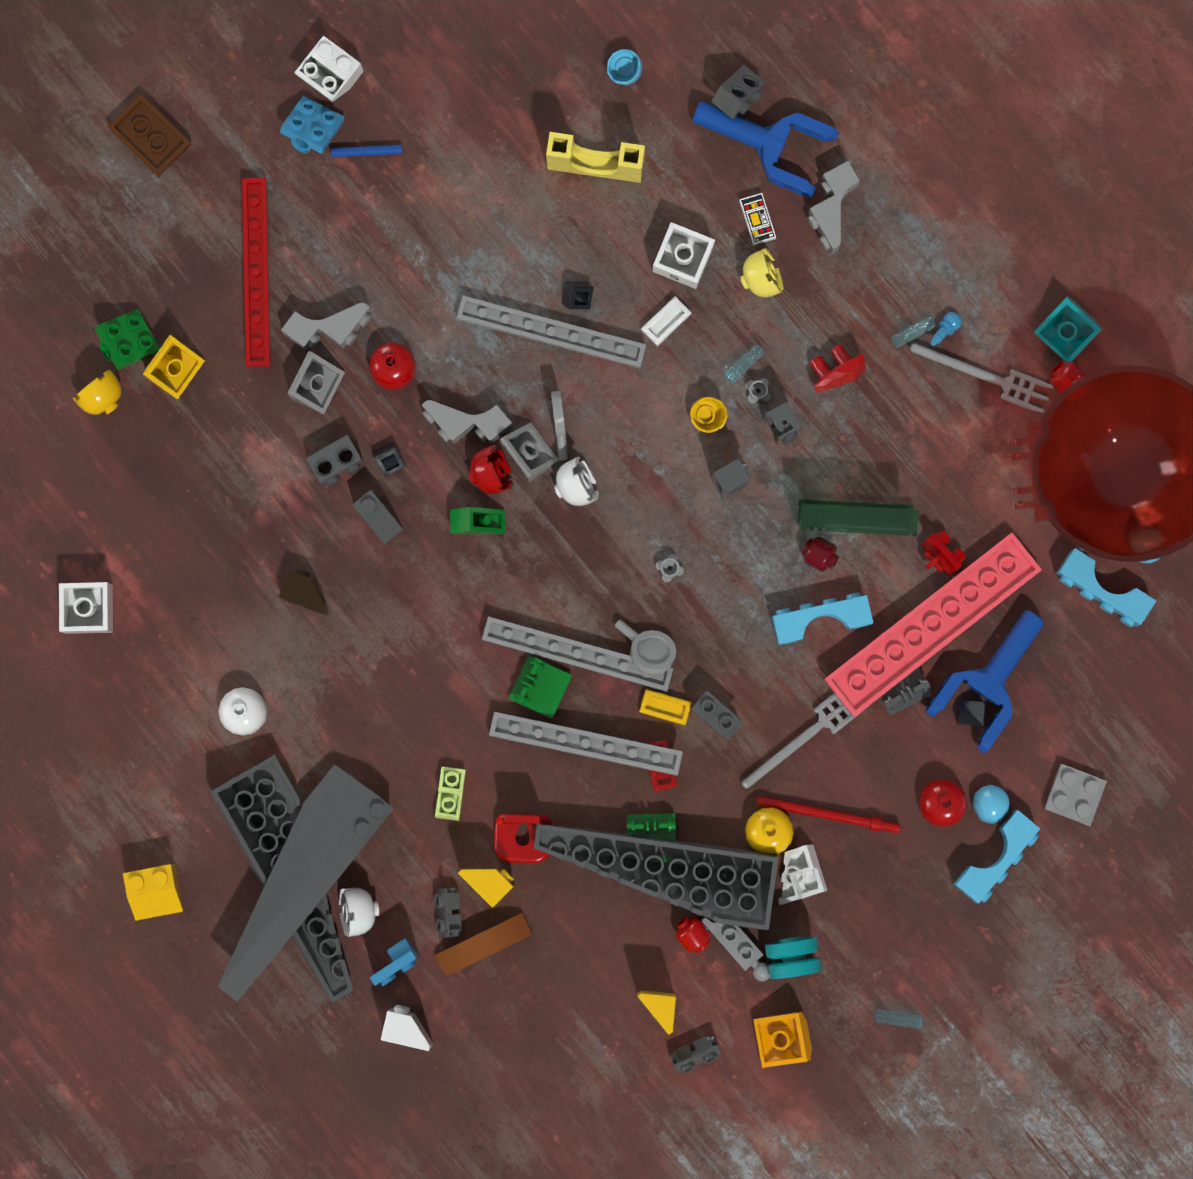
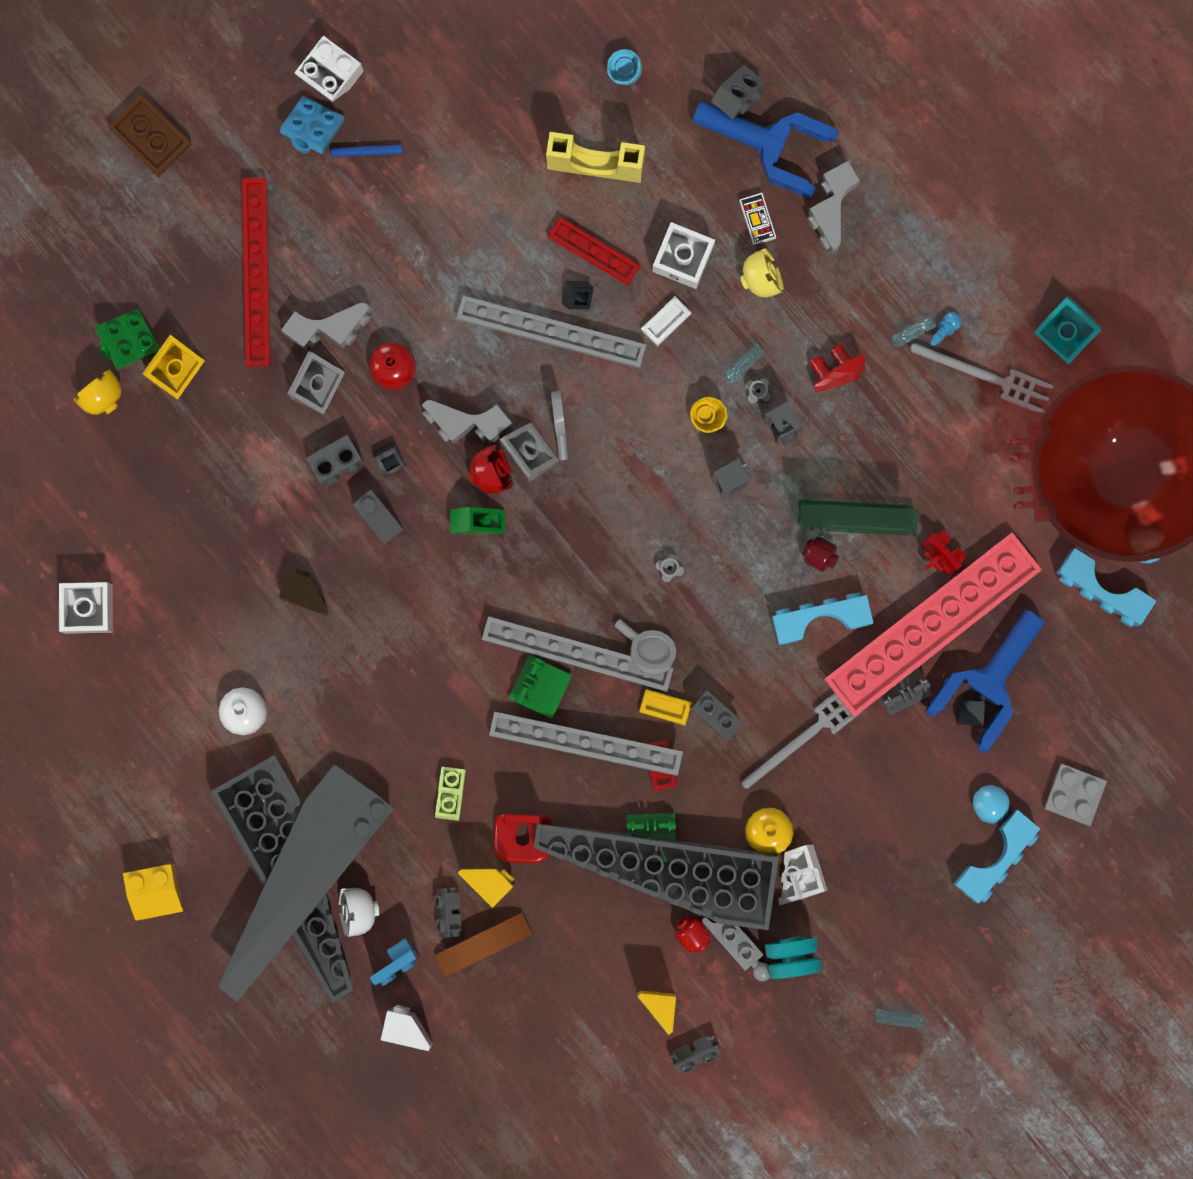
white cylinder [554,457,599,506] -> none
light orange slope [753,1012,812,1068] -> none
red bar [756,796,901,834] -> none
red cylinder [919,779,967,827] -> none
red head [1050,361,1086,397] -> none
none -> red tile [548,217,641,287]

